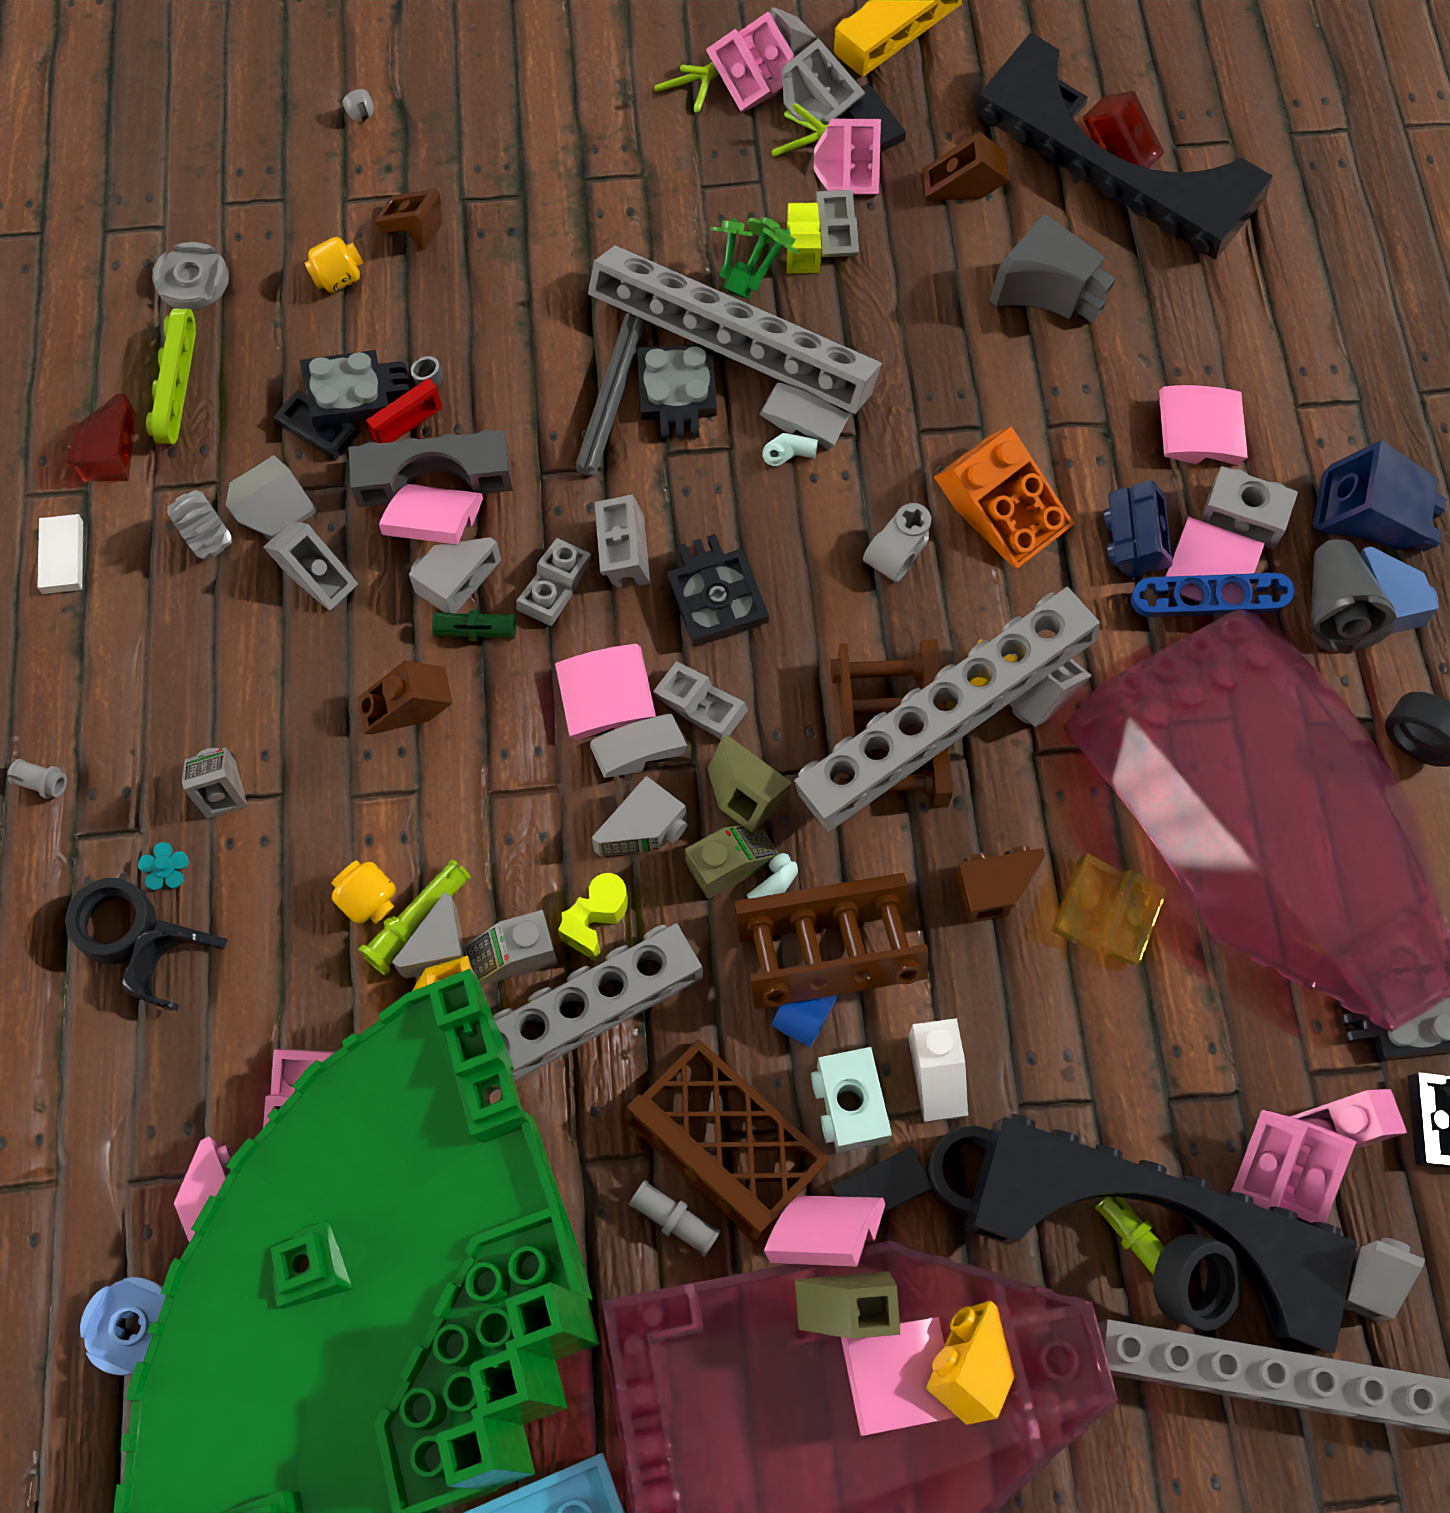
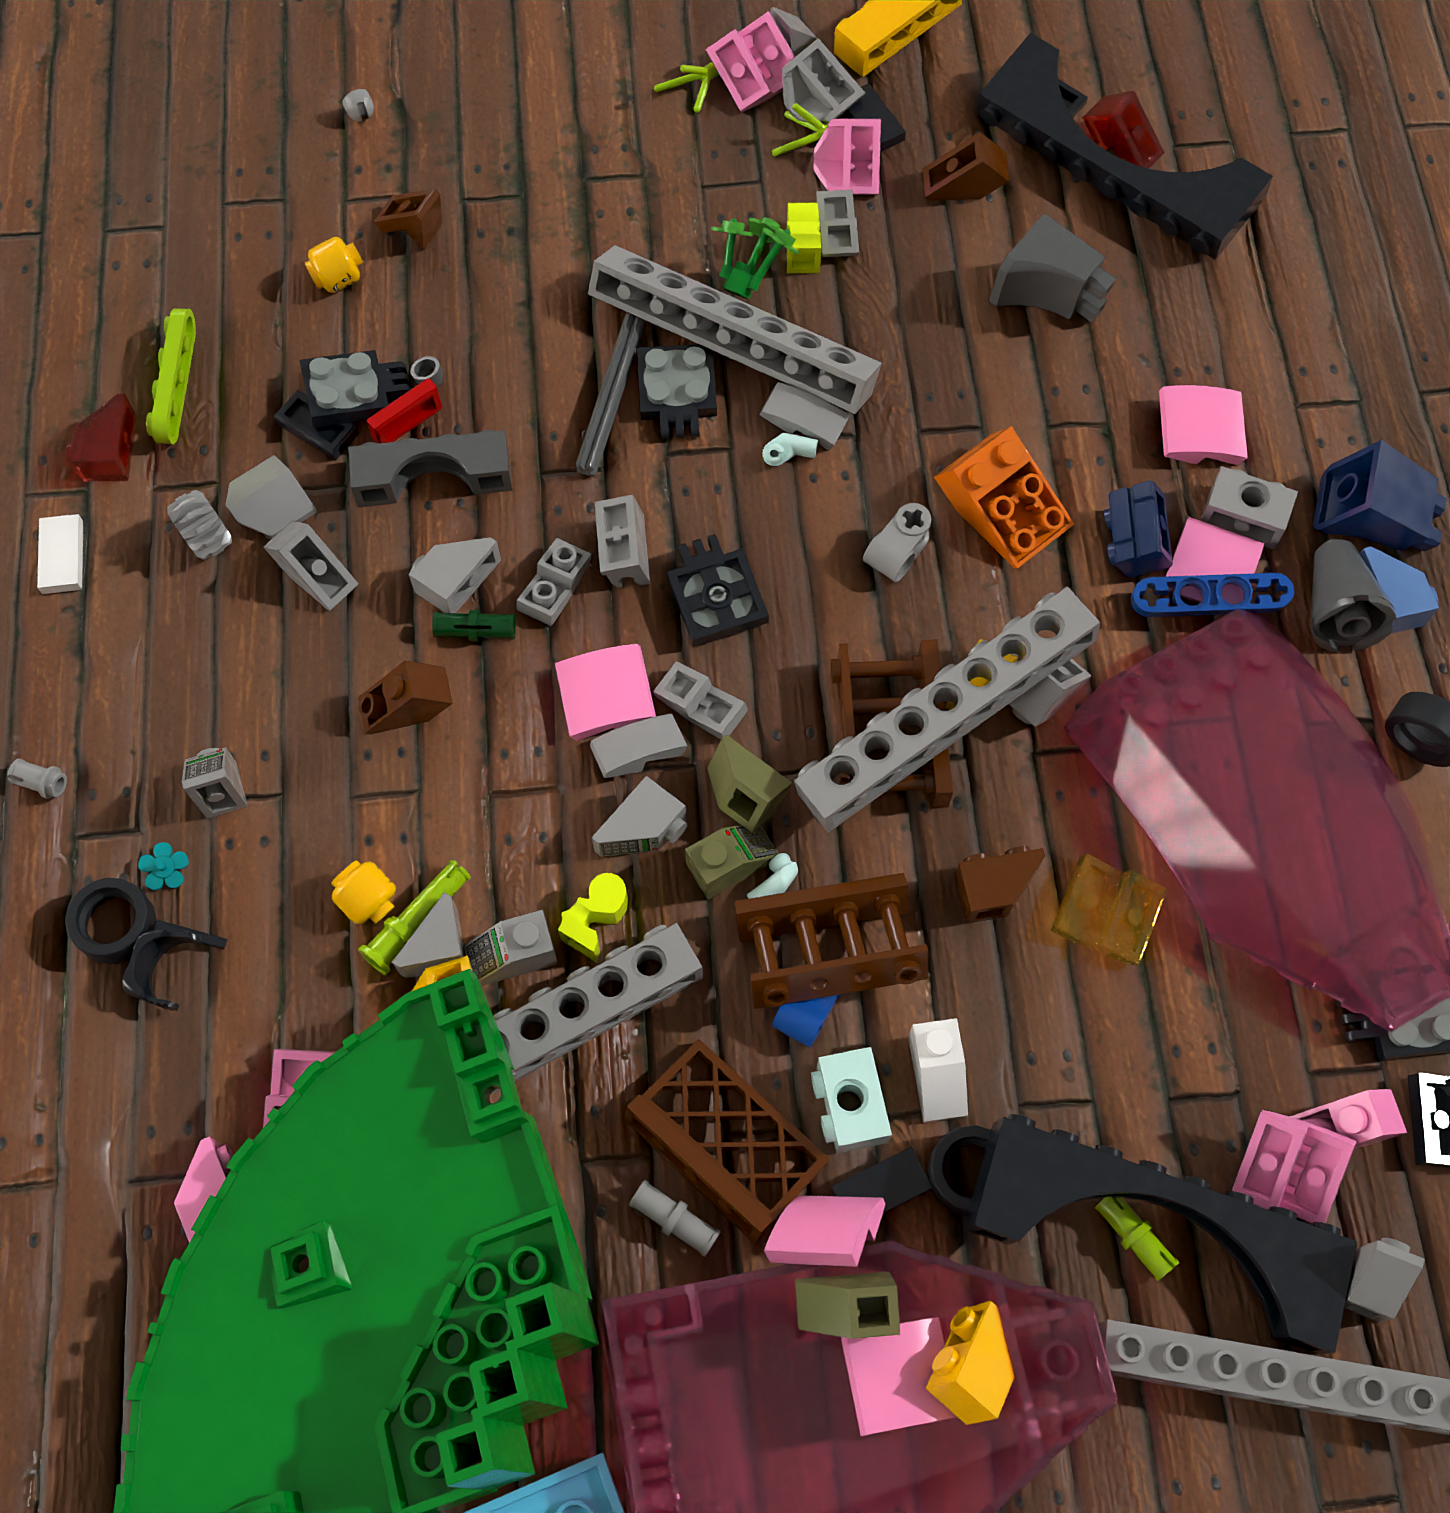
light blue plate [80,1277,166,1376] -> none
light grey tile [152,242,229,310] -> none
bright pink slope [379,484,483,545] -> none
black tyre [1153,1234,1243,1331] -> none

